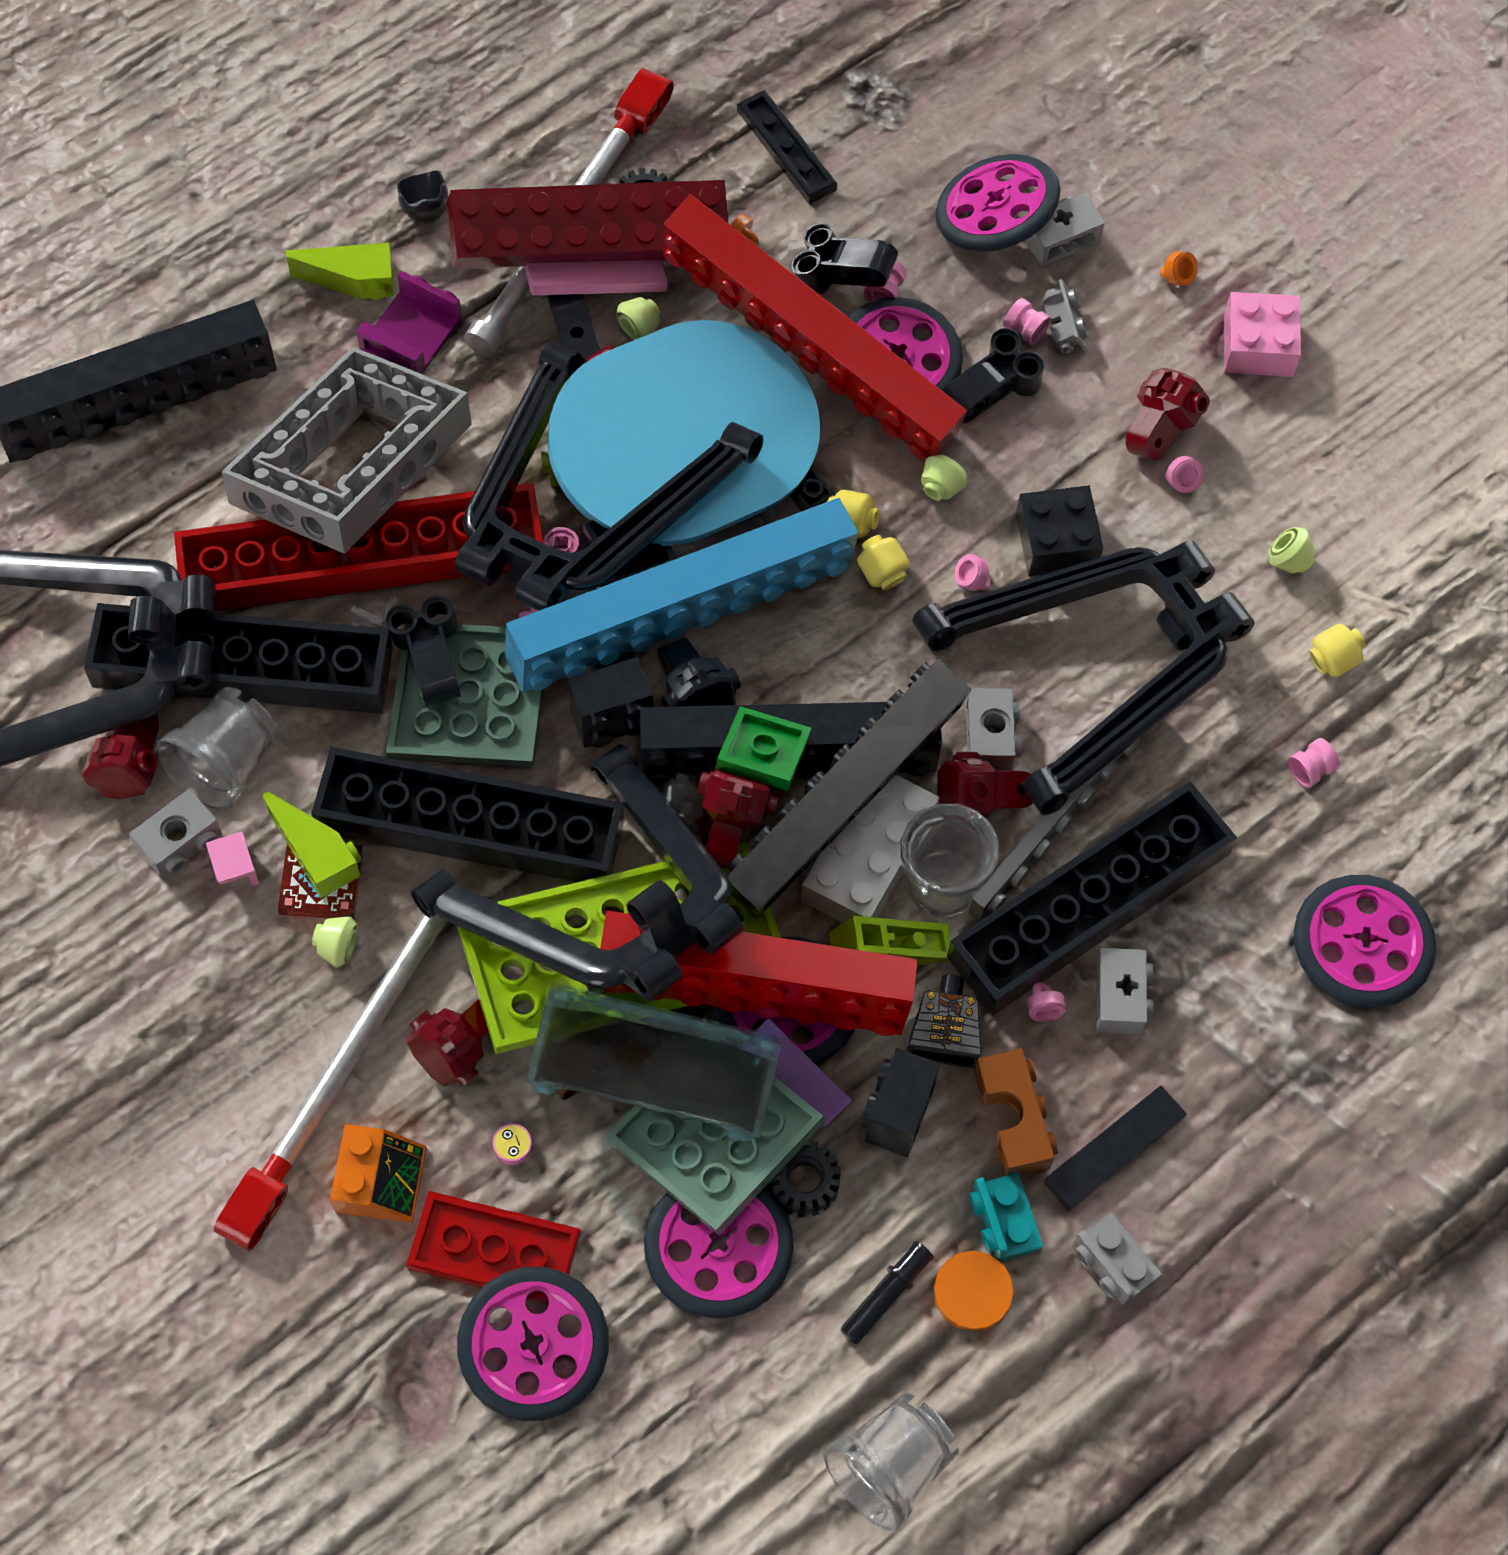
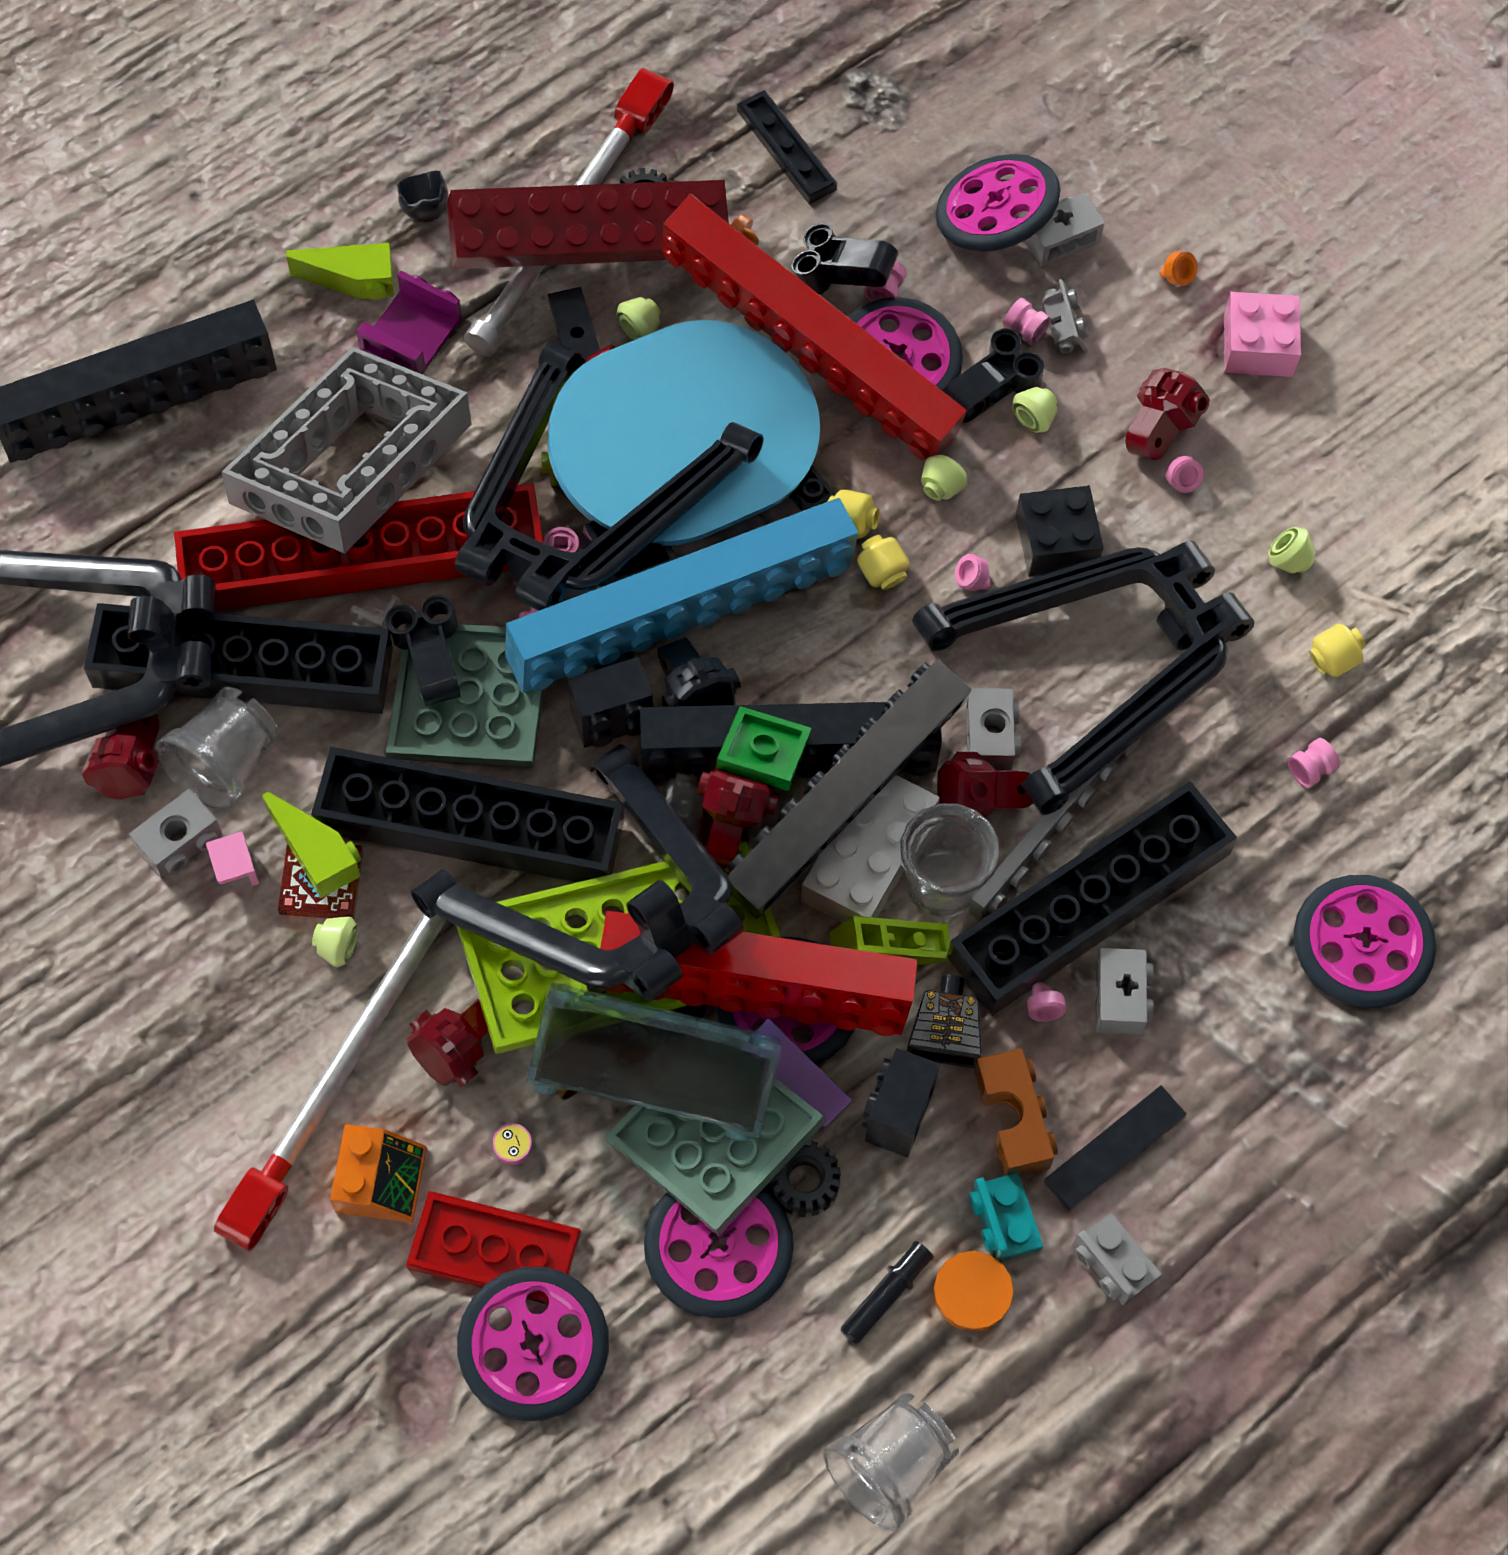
bright pink tile [526,260,668,296] -> none
none -> yellowish green cone [1012,387,1058,433]

